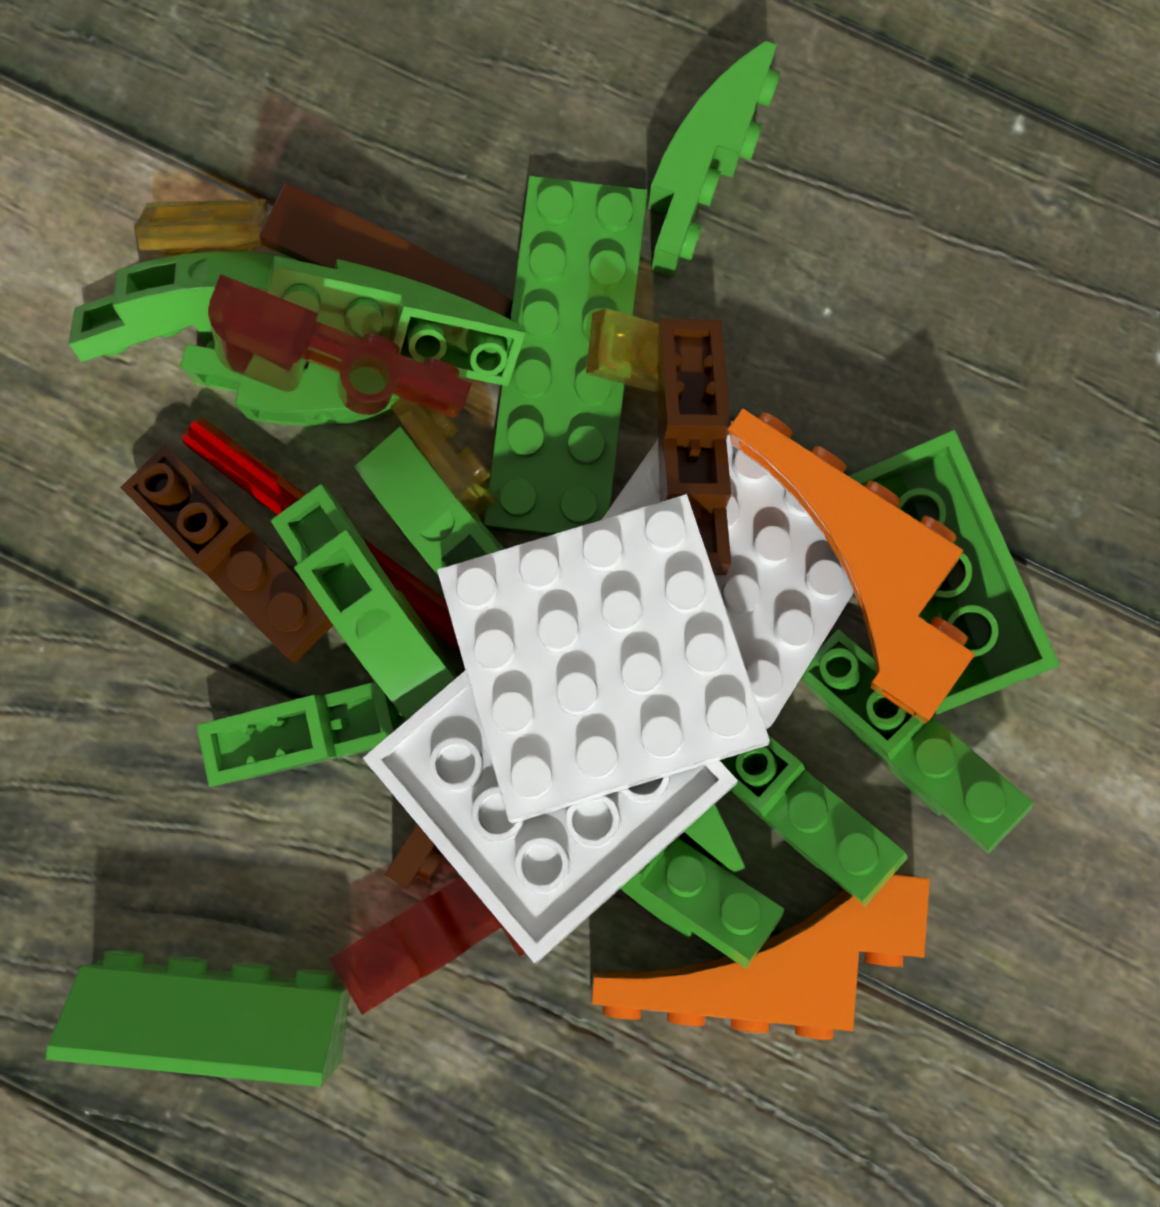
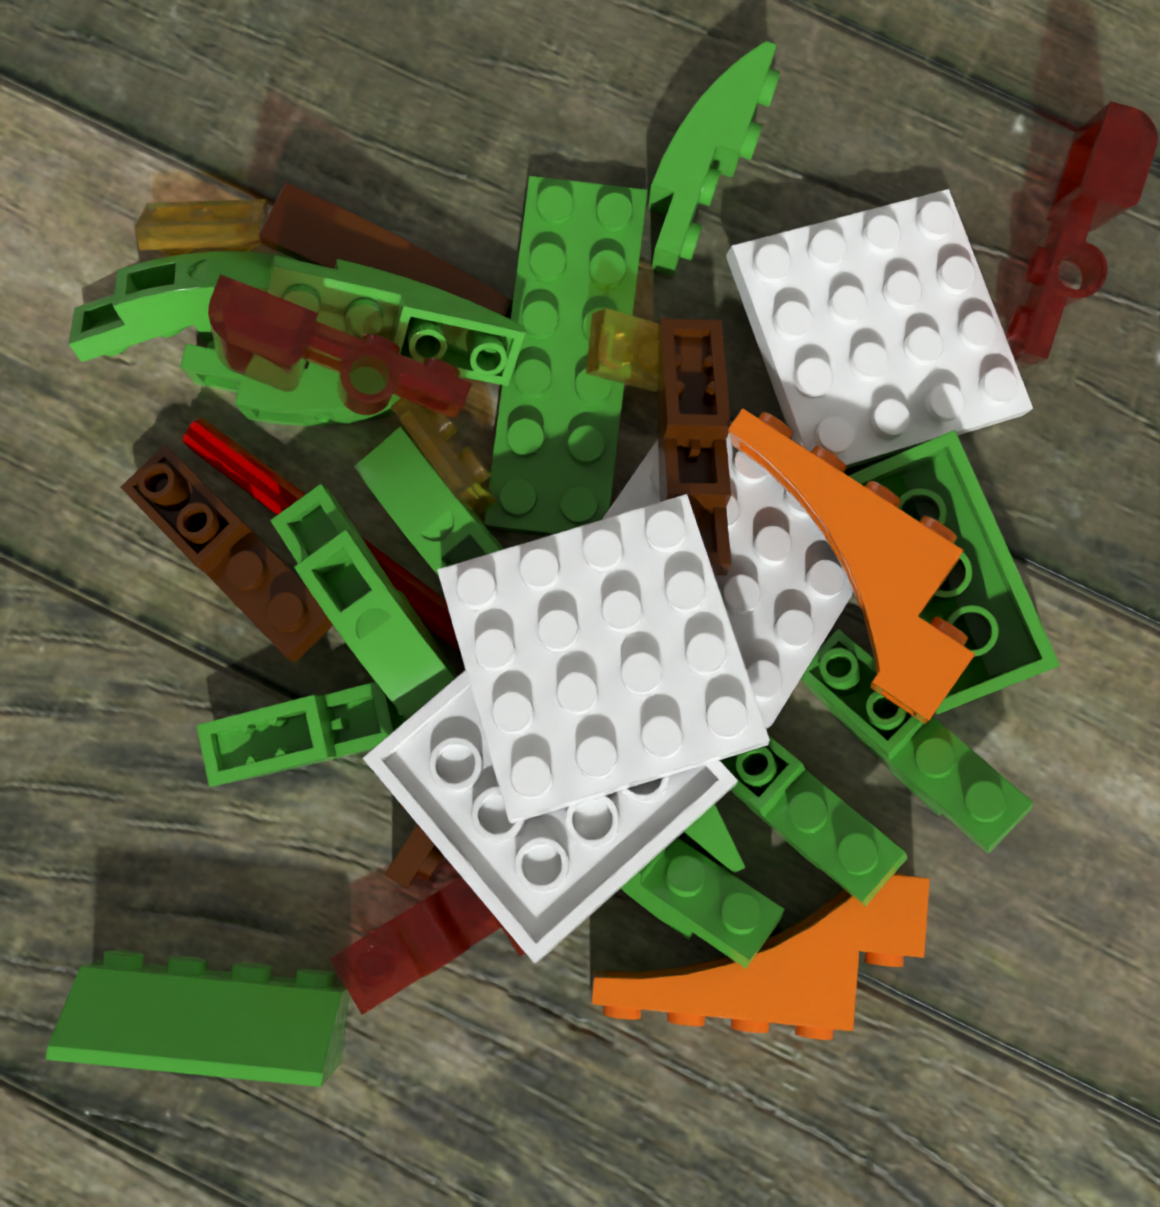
none -> white plate [726,189,1033,469]
none -> clear red plate [1007,101,1158,365]

